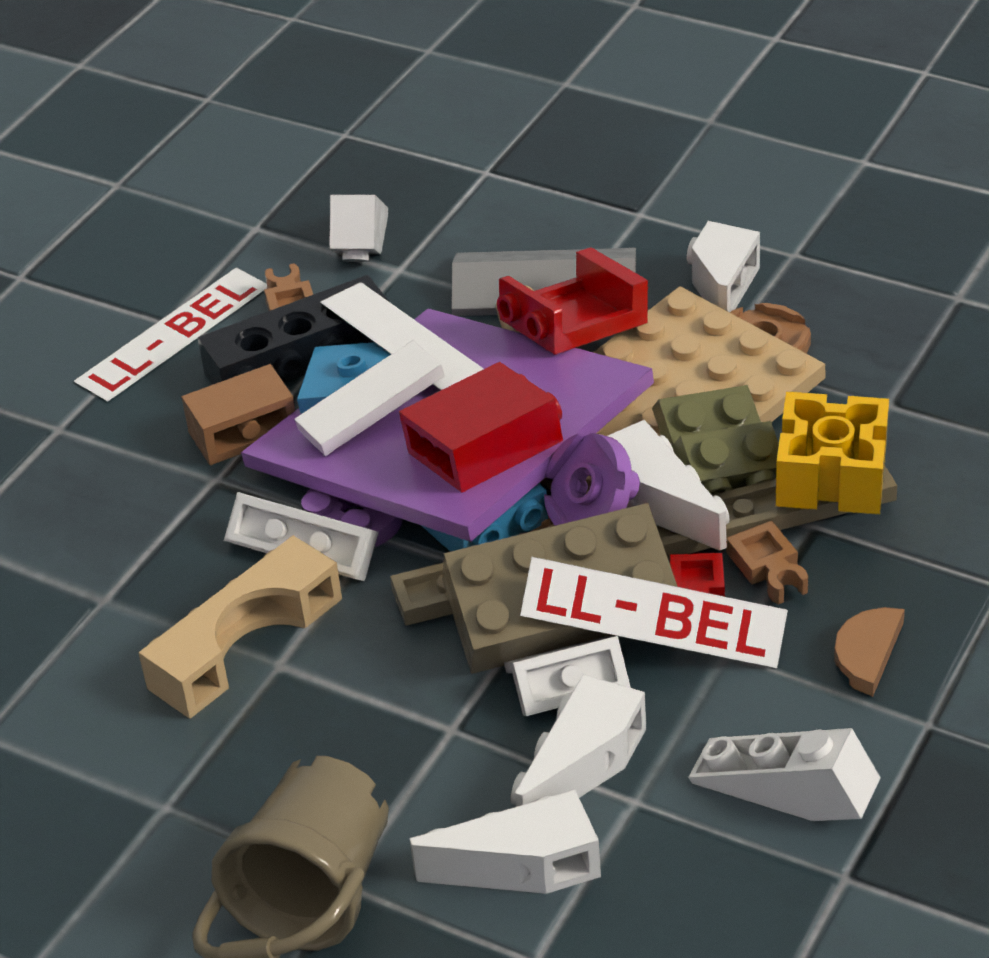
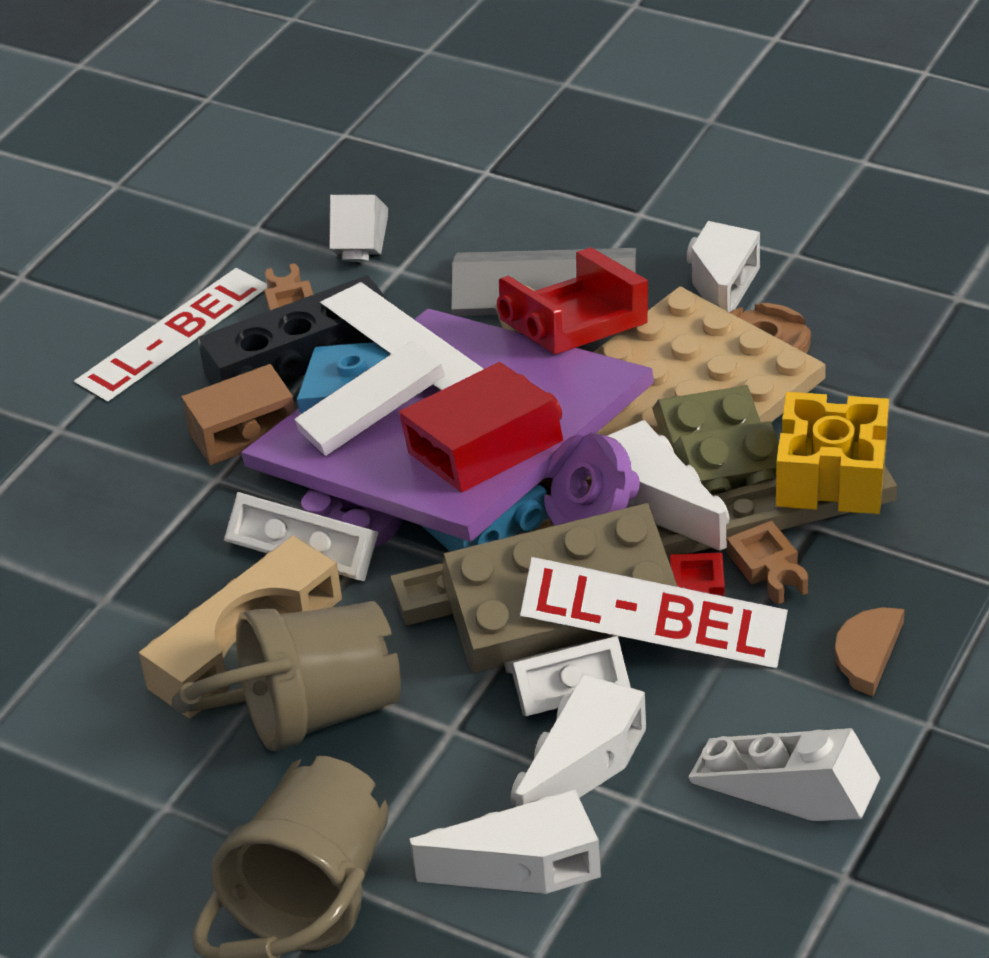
none -> dark tan piece [172,601,401,751]

